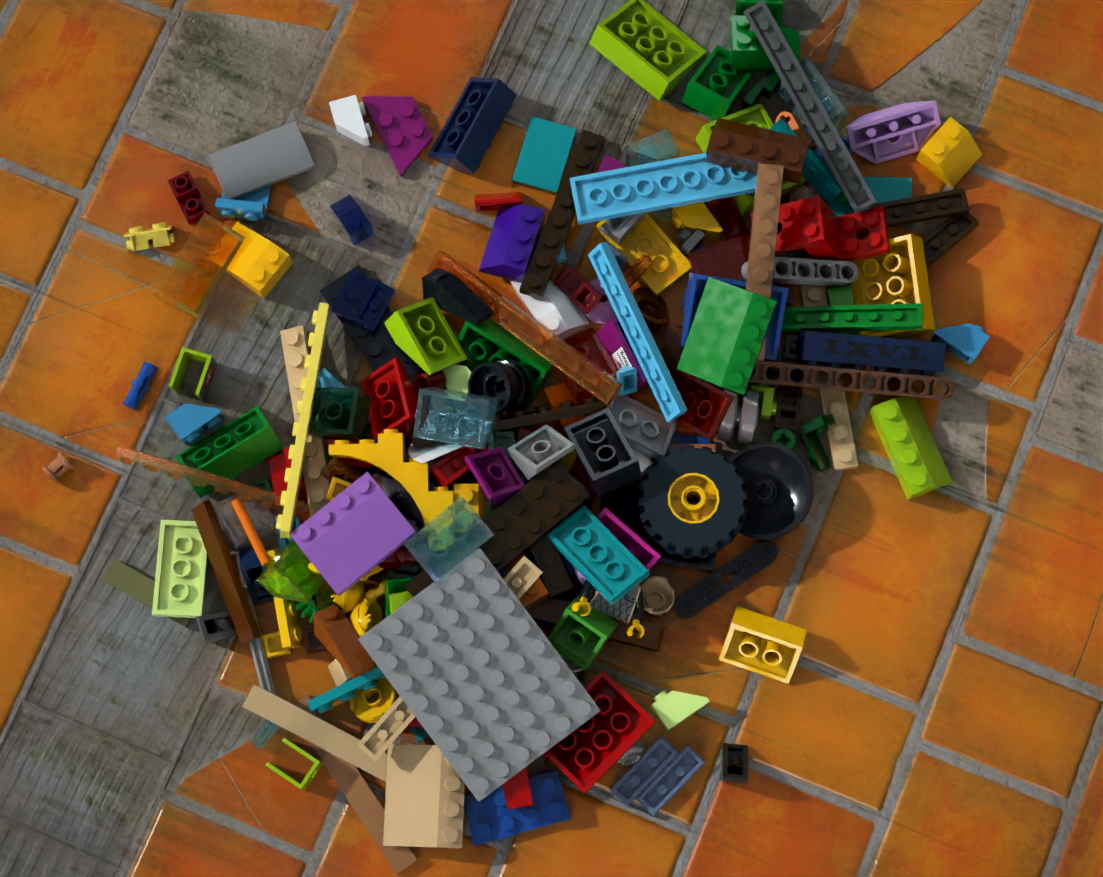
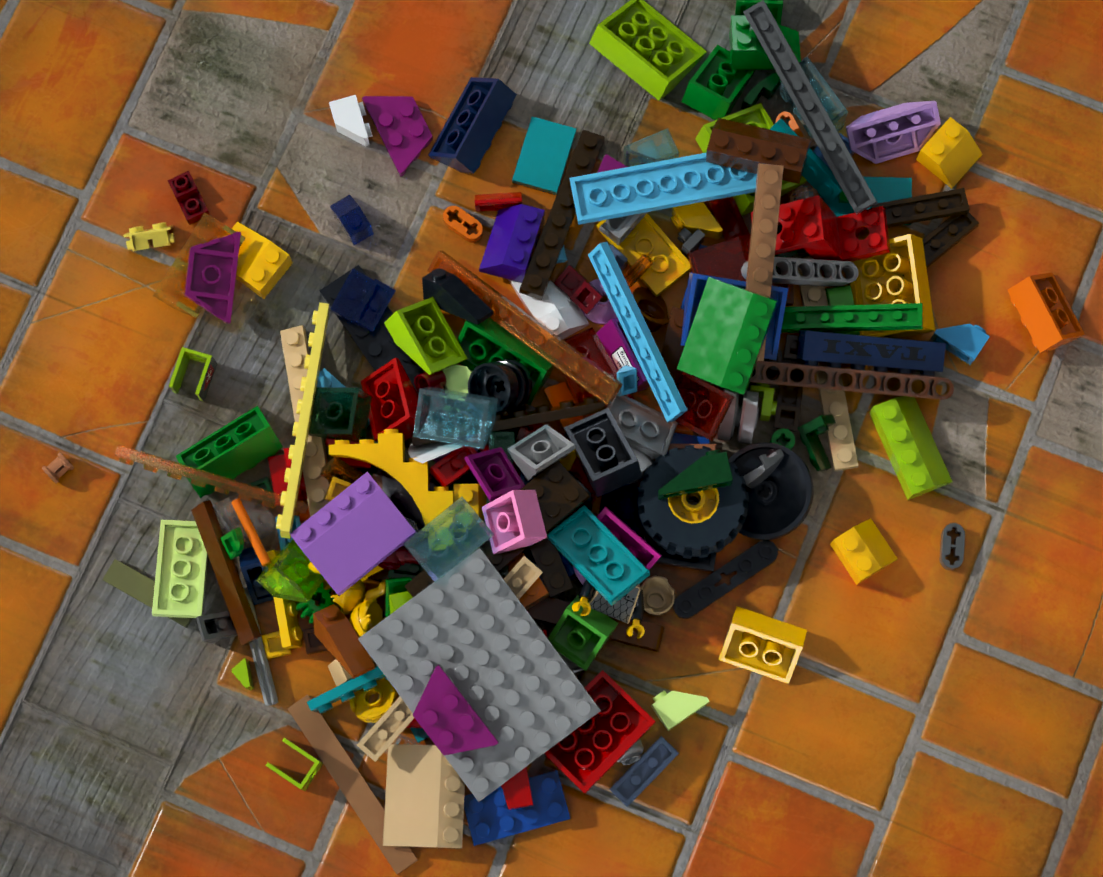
blue pin [122,361,158,411] -> none
dark azure slope [165,403,225,445] -> none
light grey slope [208,121,315,200] -> none
dark azure bracket [215,185,271,221] -> none
tan tile [242,684,387,782] -> none
clear light blue axle [251,720,280,750] -> none
tile [316,579,337,610] -> none
sand blue tile [636,745,706,817] -> none
black slope [720,743,748,784] -> none
none -> magenta wing [184,232,241,324]
none -> green tile [221,527,244,560]
none -> lime slope [231,658,254,690]
none -> magenta wing [413,664,499,755]
none -> orange beam [443,206,483,242]
none -> bright pink slope [482,490,547,554]
none -> dark green slope [658,450,733,500]
none -> flat silver slope [743,449,785,489]
none -> yellow slope [830,518,898,585]
none -> dark grey beam [939,523,965,570]
none -> orange slope [1008,272,1085,353]

